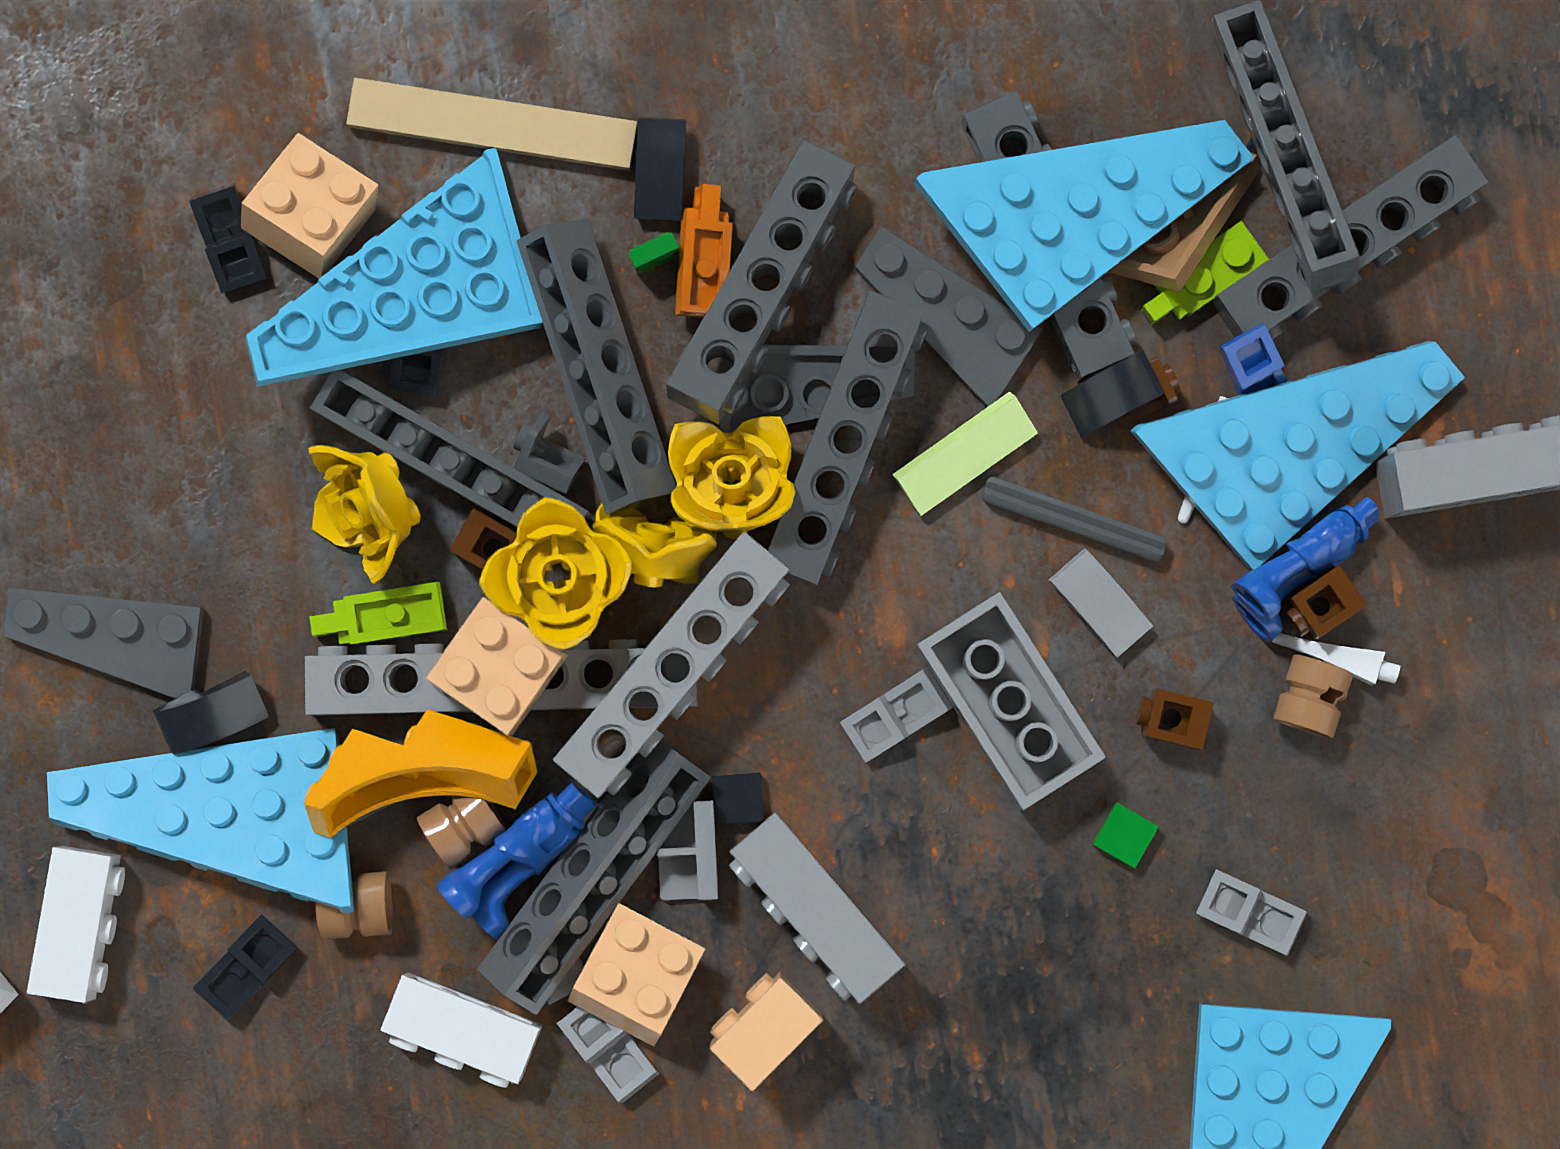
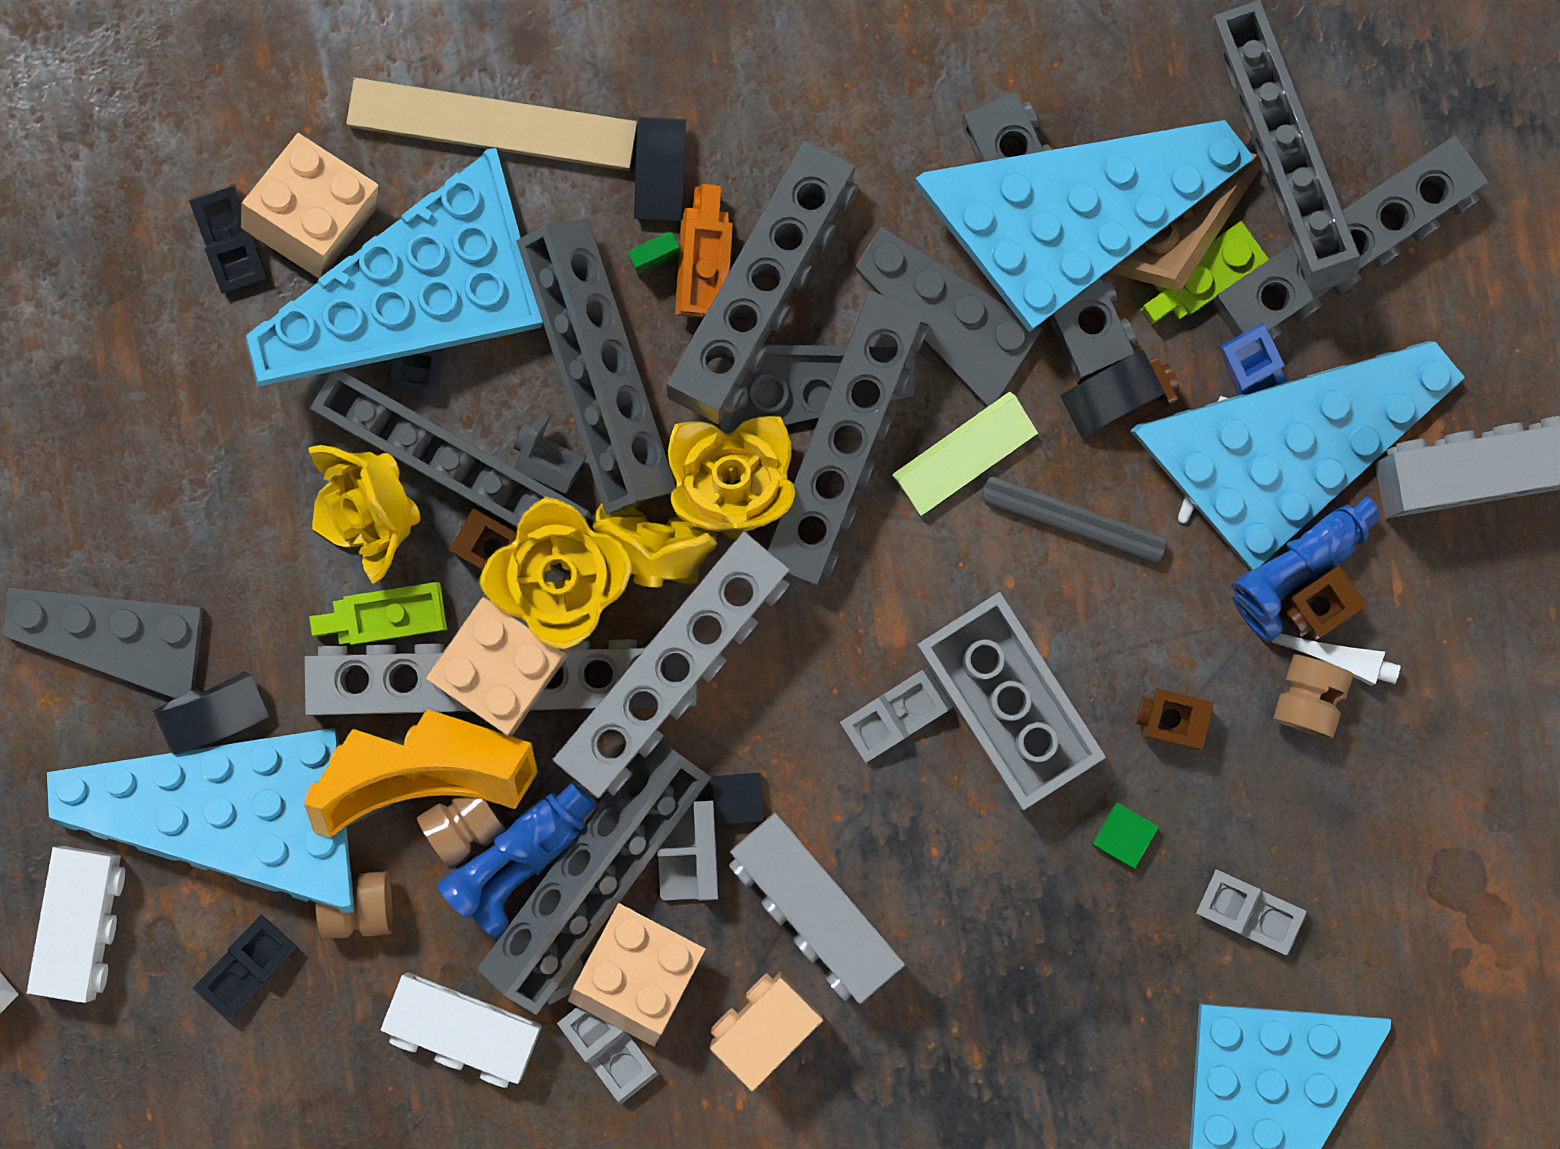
light grey slope [1049,548,1153,658] -> none

